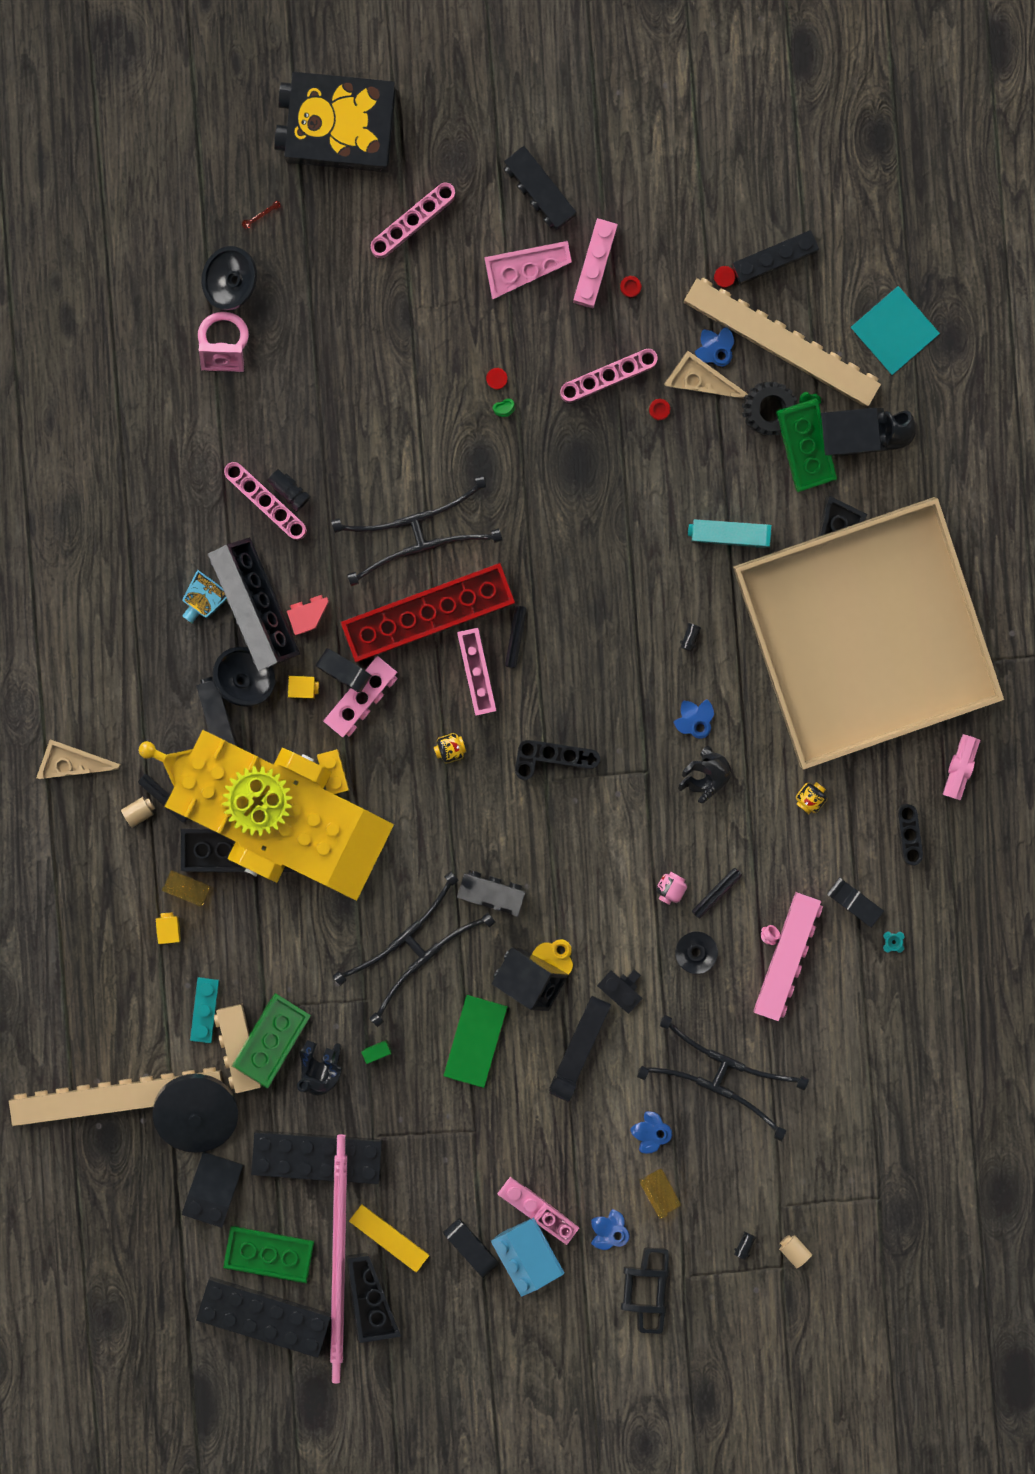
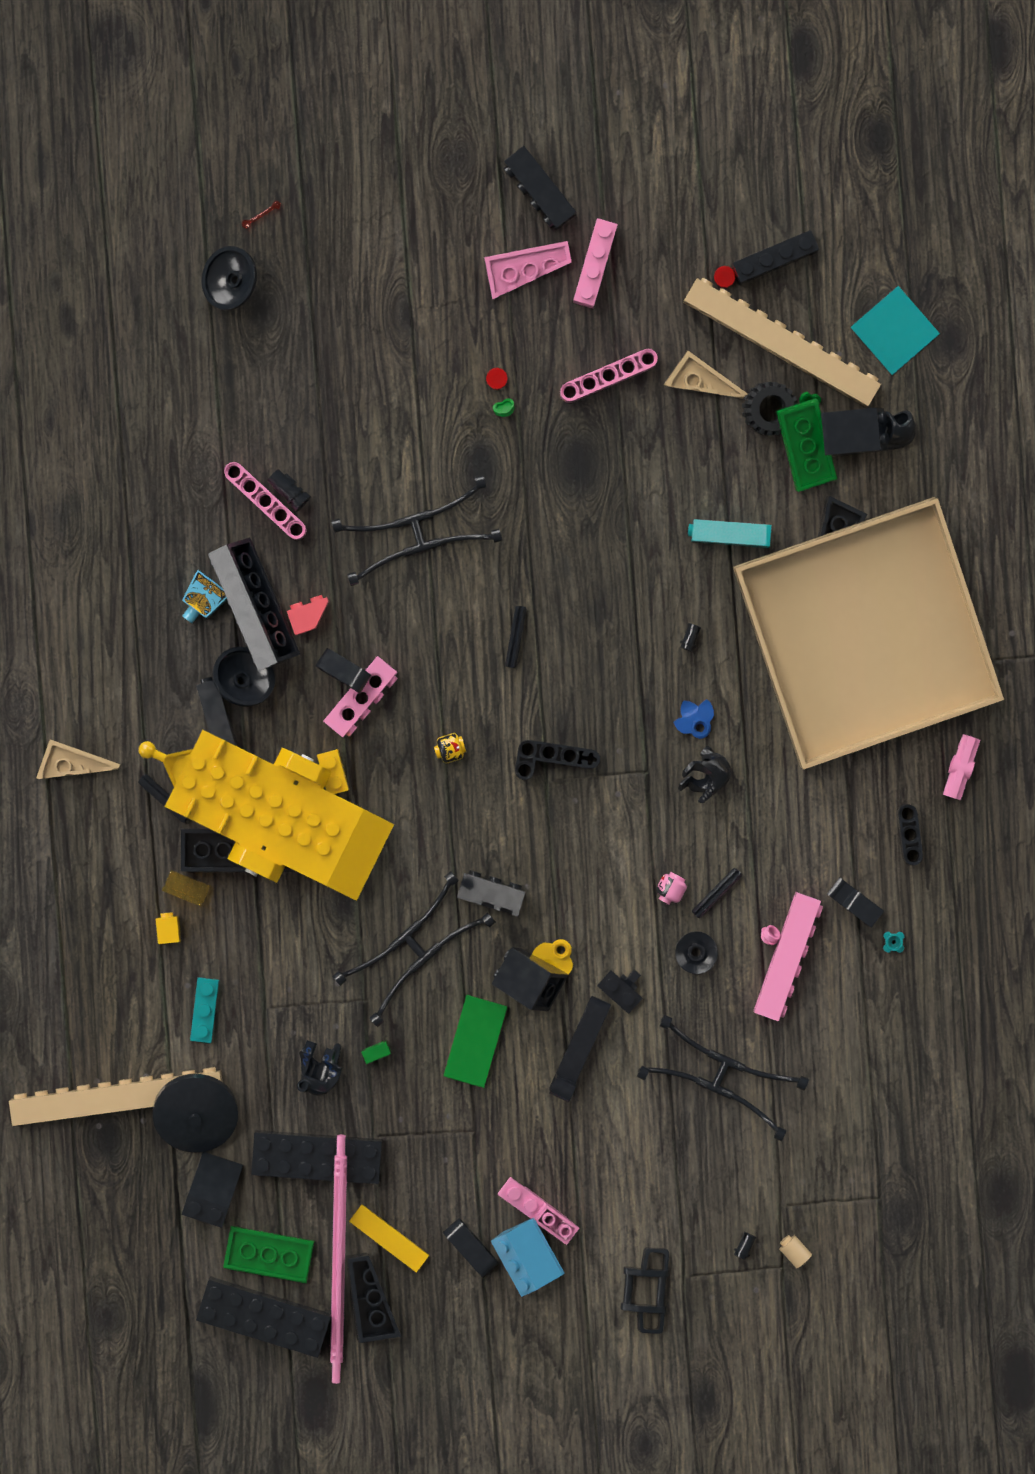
tan brick [121,797,155,828] -> none
bright pink tile [198,312,249,372] -> none
tan brick [214,1003,262,1093] -> none
neon yellow gear [222,766,292,836] -> none
green tile [231,993,311,1088] -> none
brick [274,72,396,173] -> none
yellow brick [288,676,319,698] -> none
red brick [340,563,515,663] -> none
bright pink beam [370,183,455,258] -> none
bright pink brick [457,628,496,716] -> none
blue plate [591,1209,630,1250] -> none
red tile [620,276,641,298] -> none
blue plate [630,1111,672,1153] -> none
clear yellow panel [639,1168,681,1219] -> none
red tile [649,399,670,421] -> none
blue plate [695,327,734,367] -> none
head [796,782,827,814] -> none

